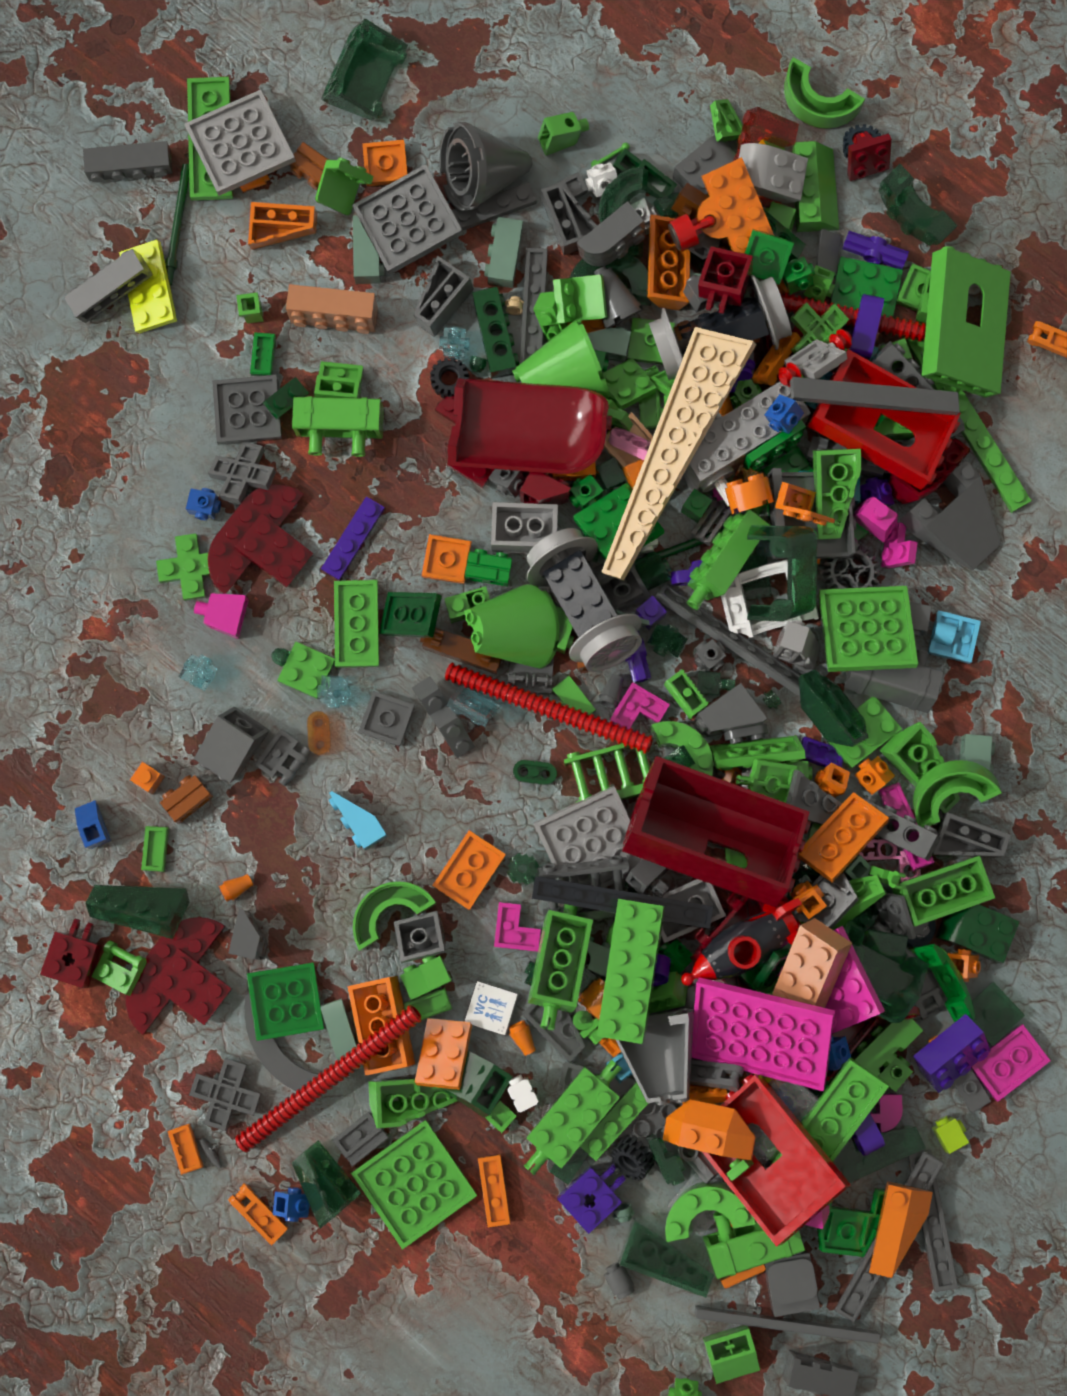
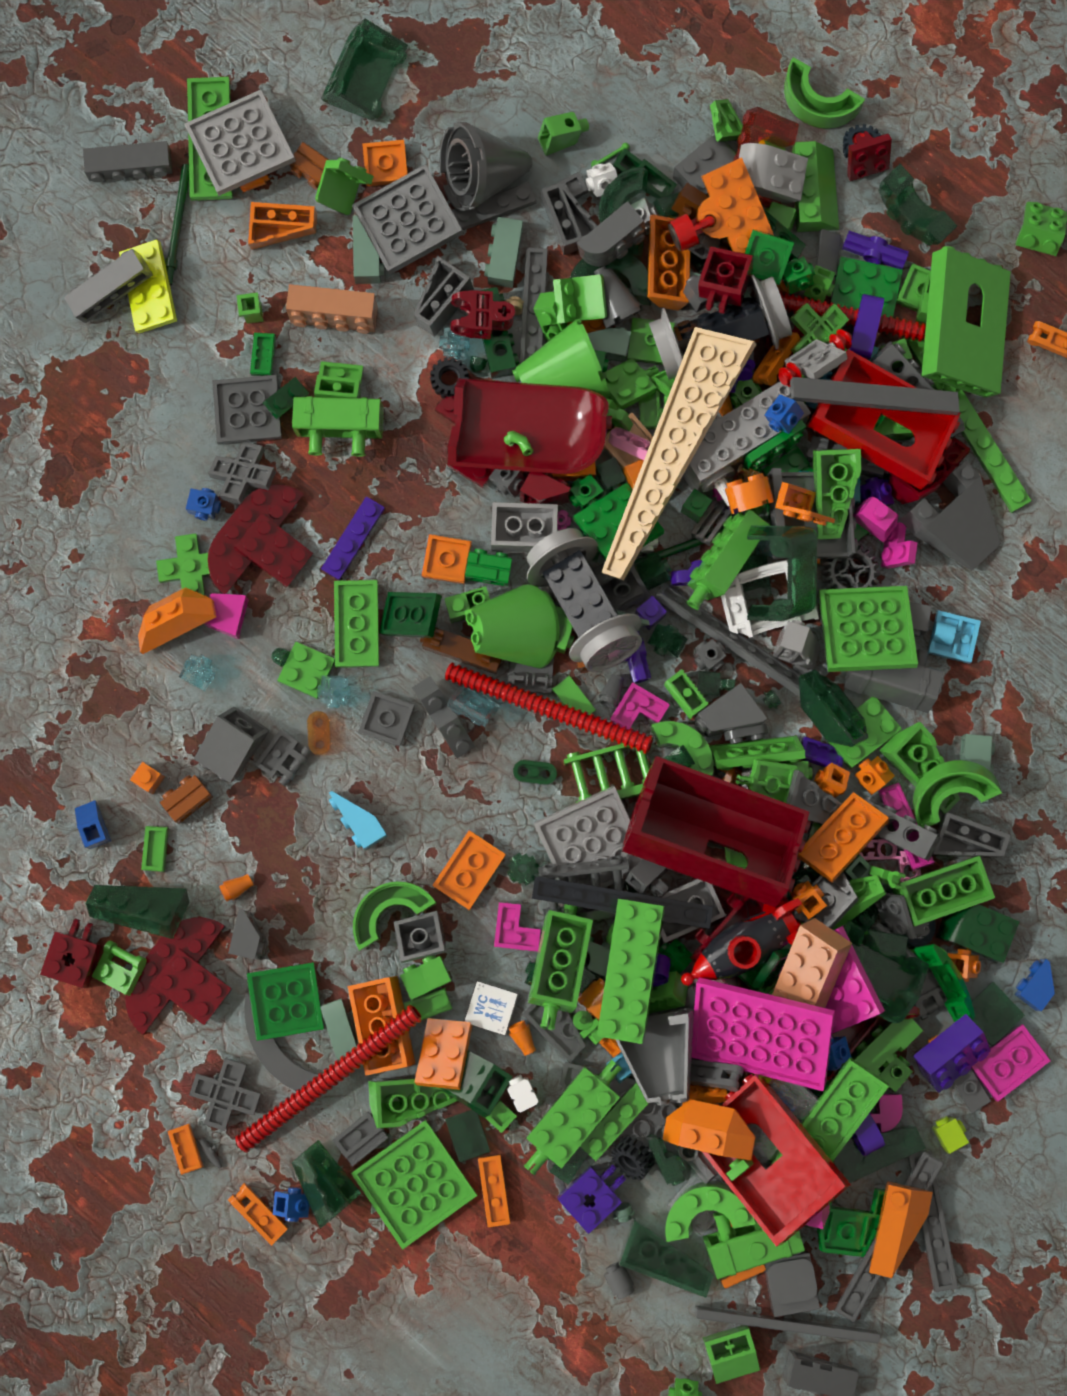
none -> orange wedge [138,587,216,654]
none -> clear green plate [445,1110,491,1163]
none -> dark red piece [450,290,515,339]
none -> bright green arm [504,431,533,456]
none -> dark pink plate [557,510,571,531]
none -> blue slope [1014,959,1055,1012]
none -> bright green bracket [1015,202,1067,256]

